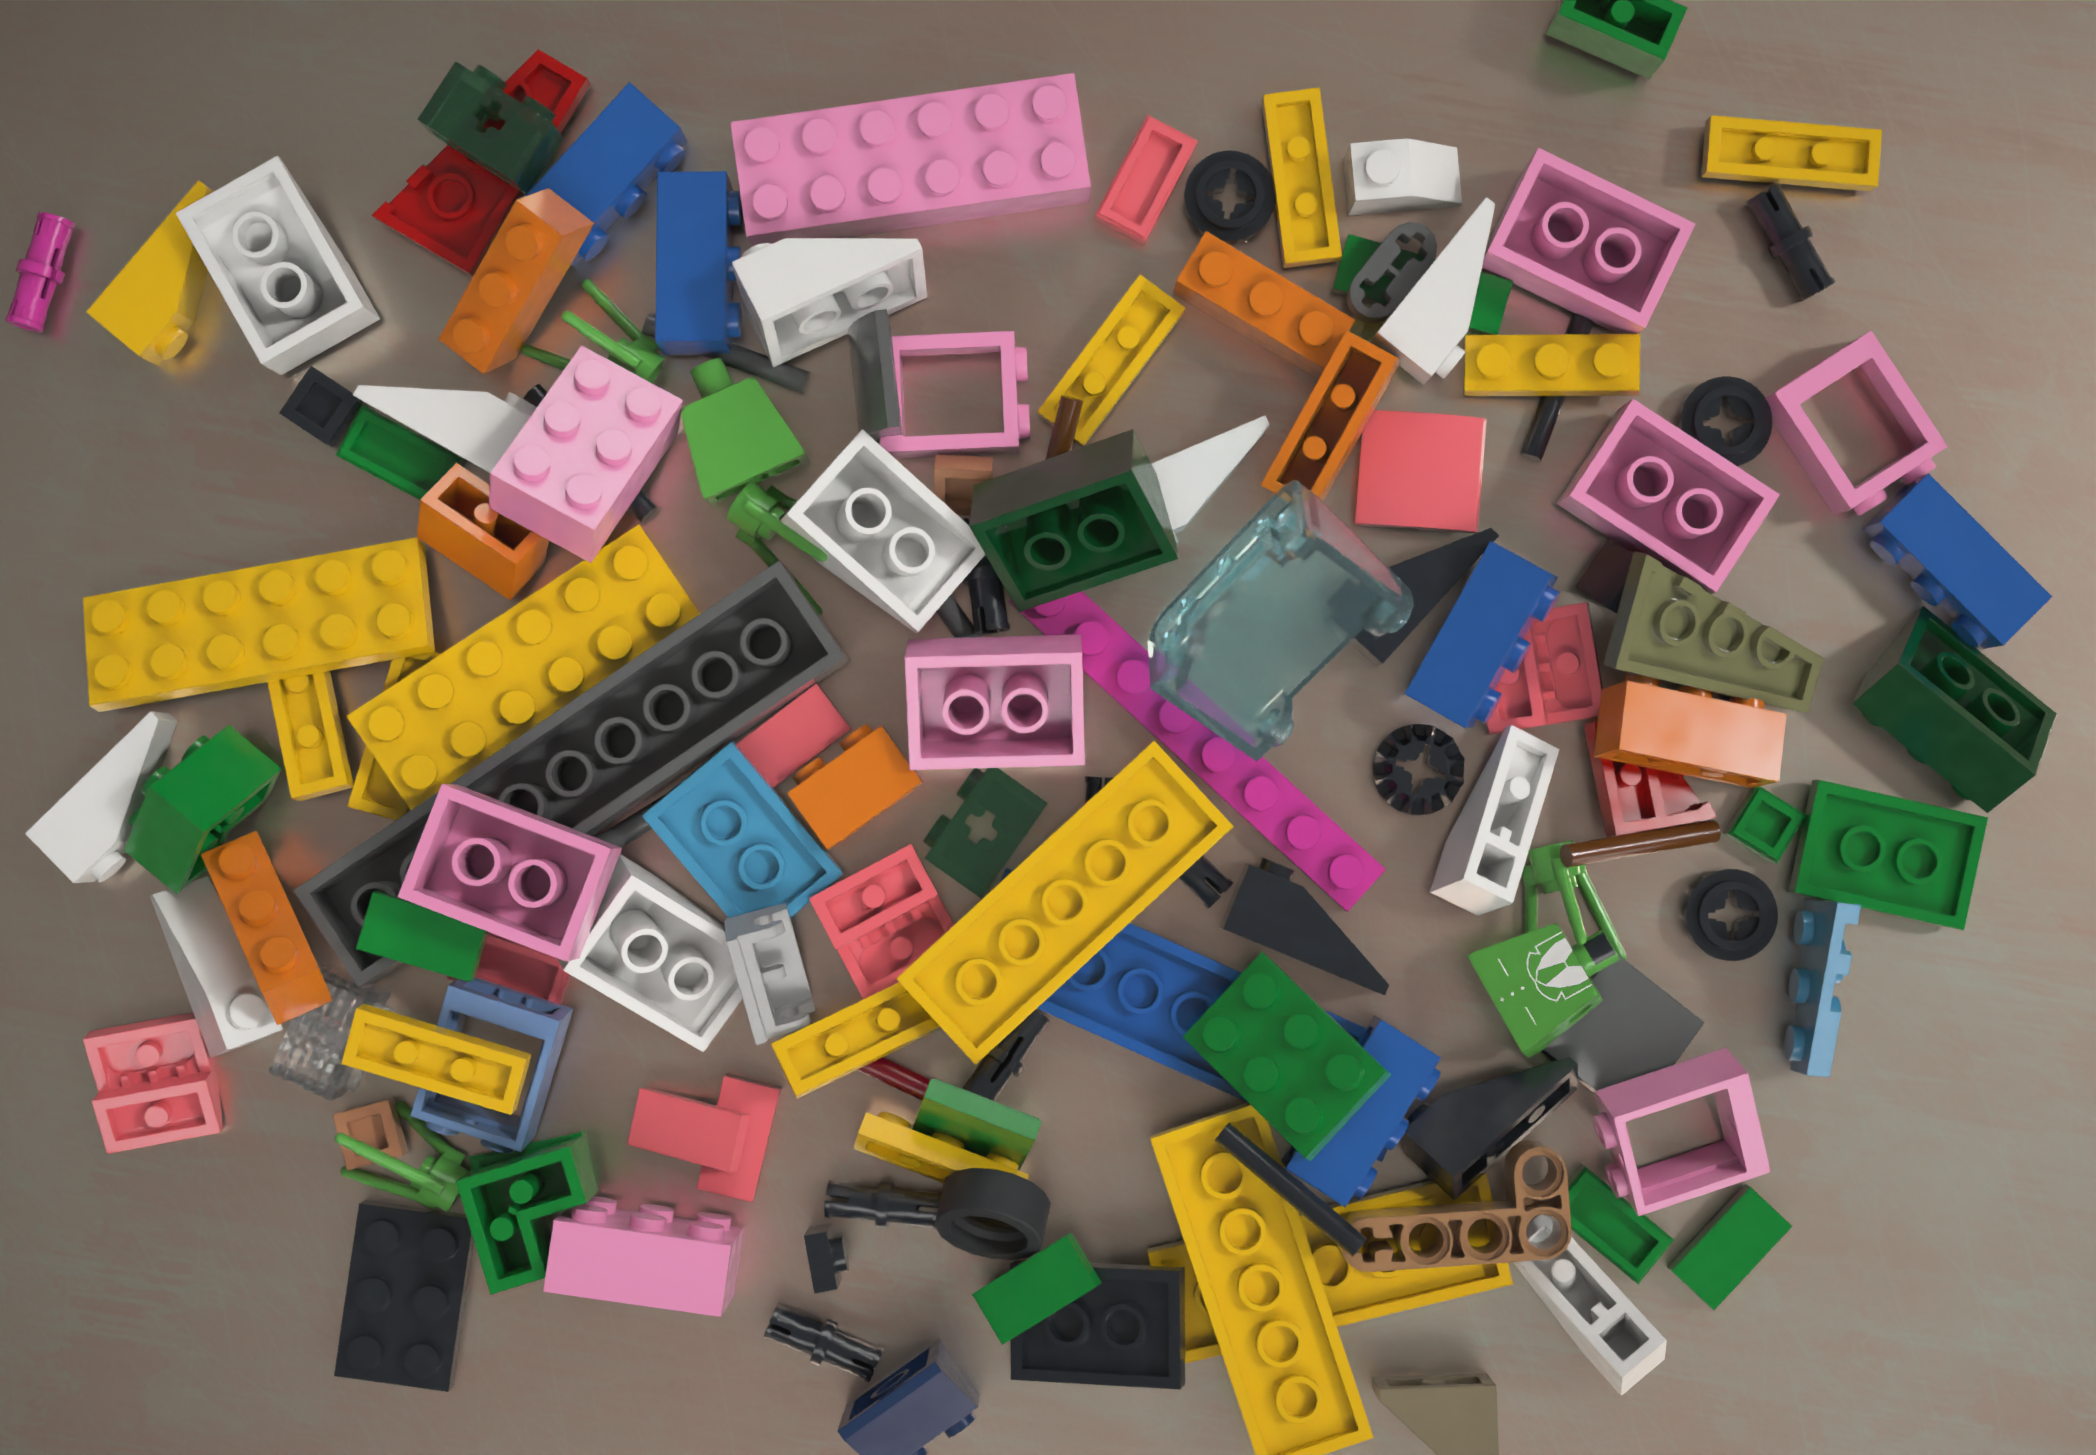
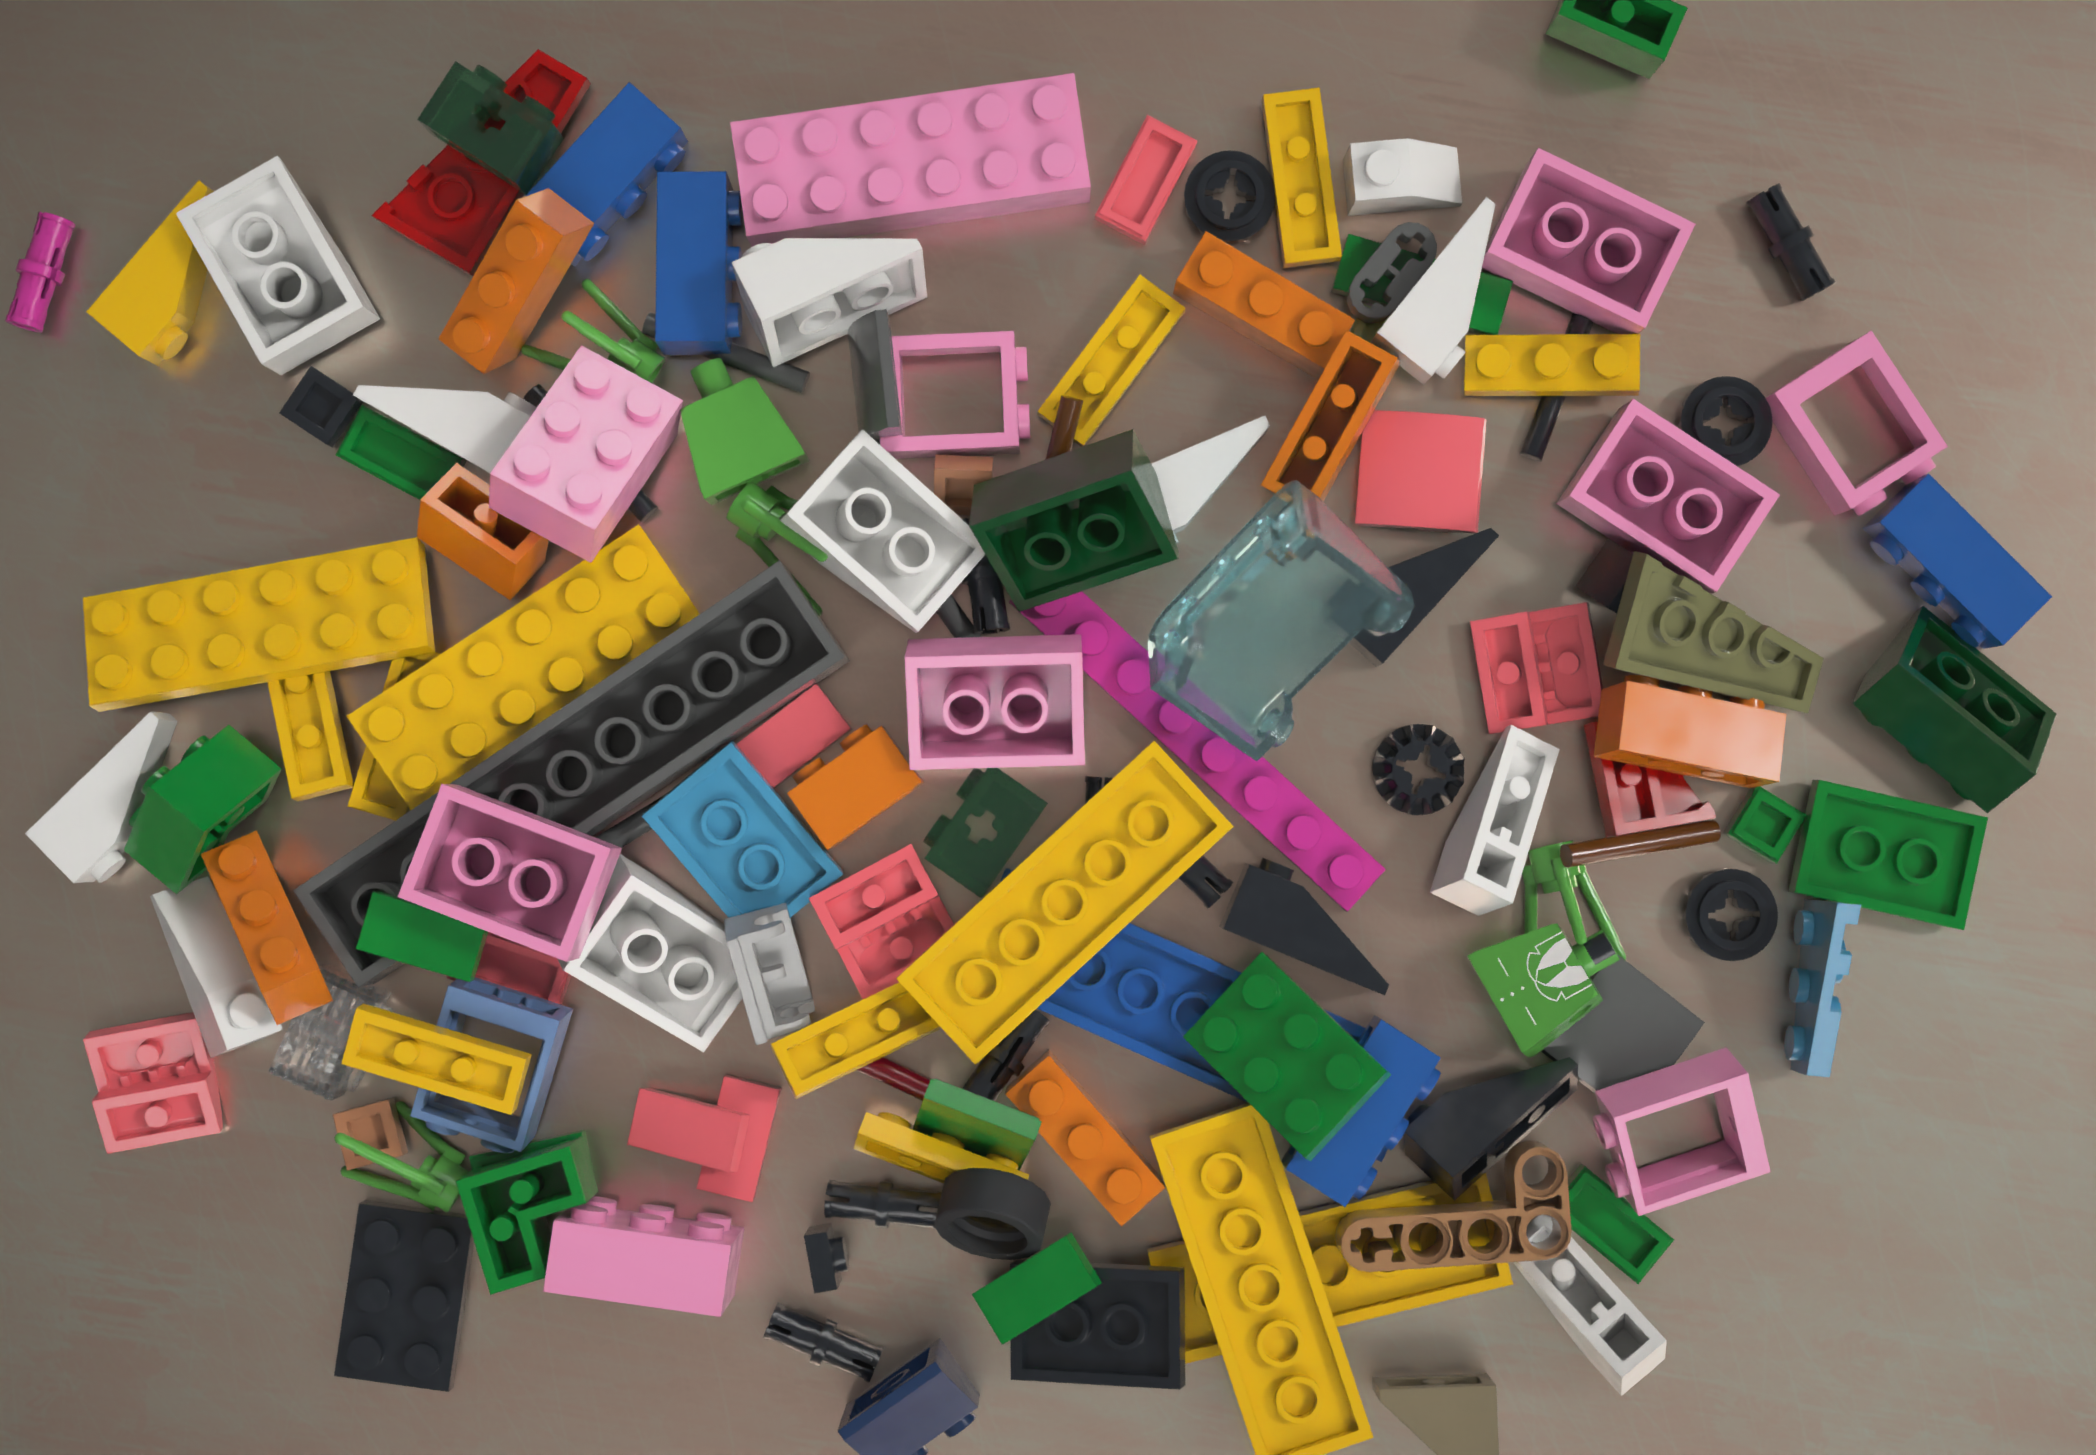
black bar [1215,1122,1367,1257] -> none
blue brick [1404,541,1560,728] -> none
green tile [1667,1184,1793,1310] -> none
yellow plate [1701,115,1882,192] -> none
none -> orange brick [1005,1049,1165,1227]

